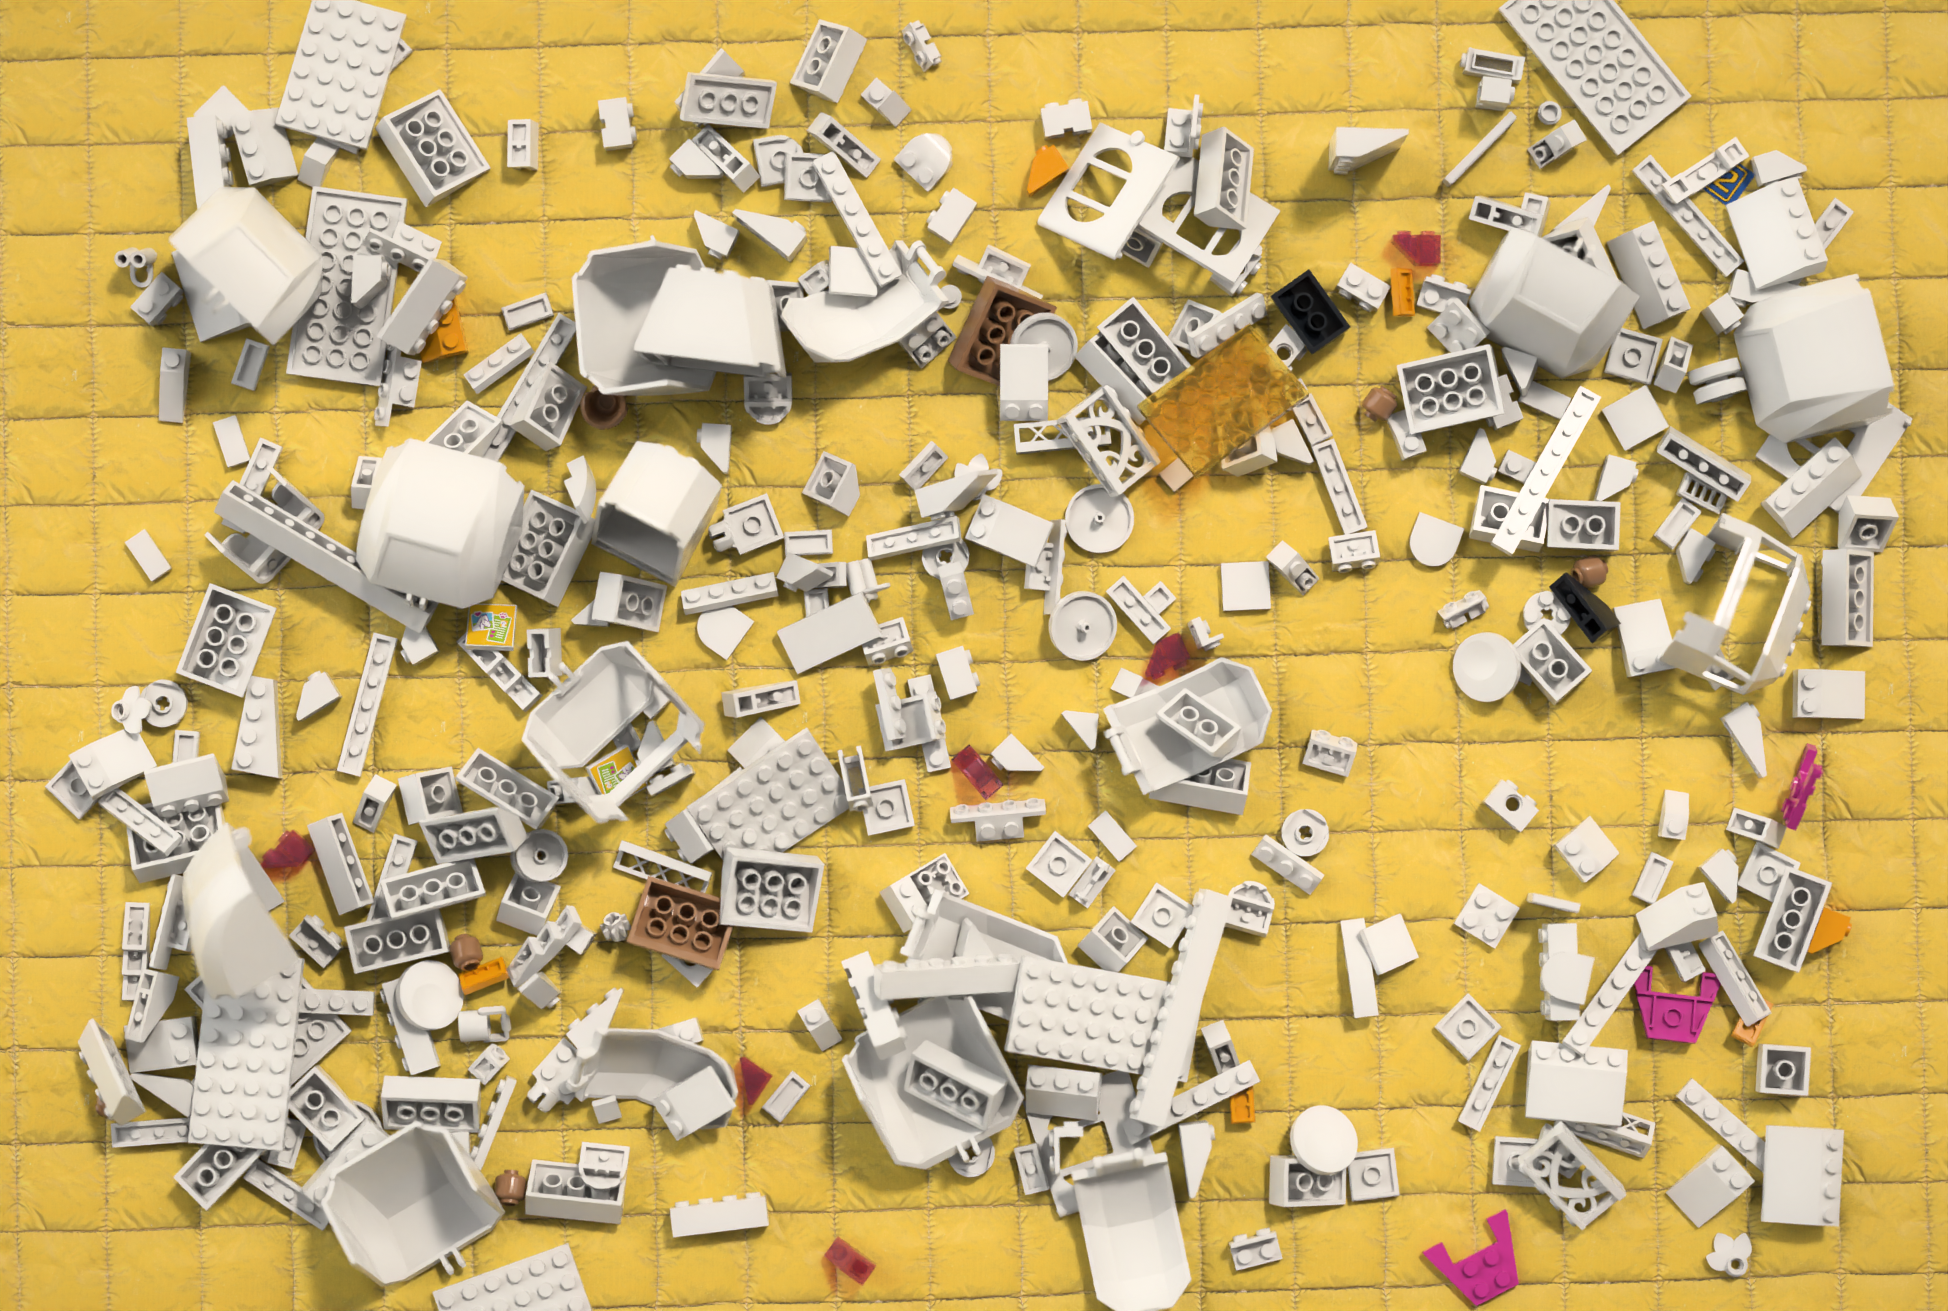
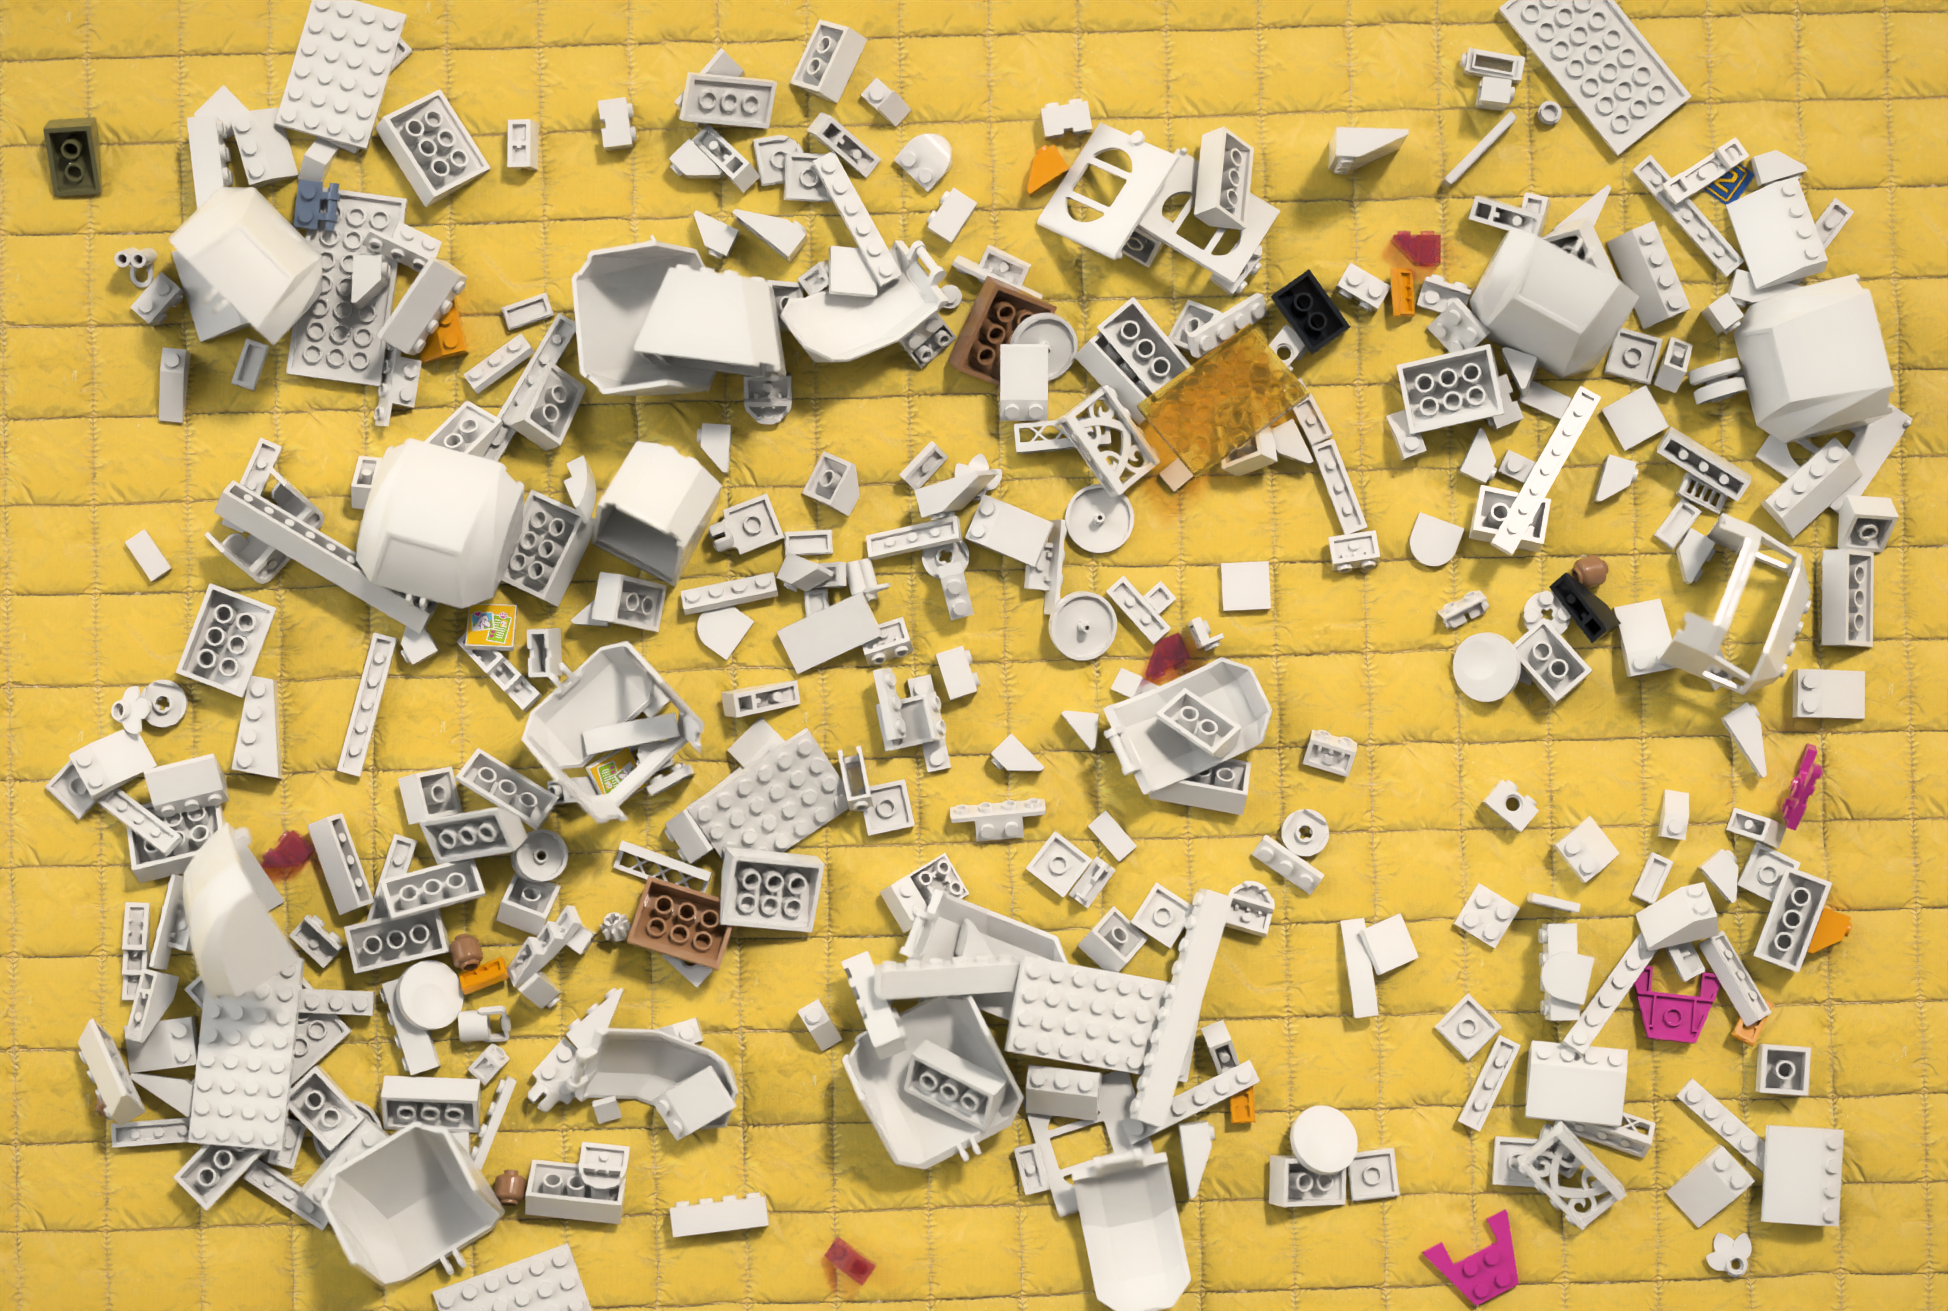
white tile [172,730,200,763] -> none
white tile [213,415,251,468] -> none
white slope [296,670,342,722] -> none
white slope [353,774,397,833] -> none
medium nougat hair [580,385,629,430] -> none
clear pink slope [740,1056,773,1105] -> none
white tile [762,1070,811,1122] -> none
white hinge [901,20,942,72] -> none
white plate [948,1137,995,1177] -> none
clear pink slope [951,744,1004,800] -> none
white bracket [1049,1121,1083,1176] -> none
white bracket [1164,94,1203,158] -> none
white bracket [1229,1227,1282,1271] -> none
white slope [1266,540,1320,595] -> none
medium nougat head [1362,386,1397,422] -> none
white slope [1528,120,1587,169] -> none
white slope [1547,499,1620,552] -> none
none -> olive slope [43,117,102,197]
none -> sand blue plate [293,179,340,232]
none -> white slope [583,712,680,755]

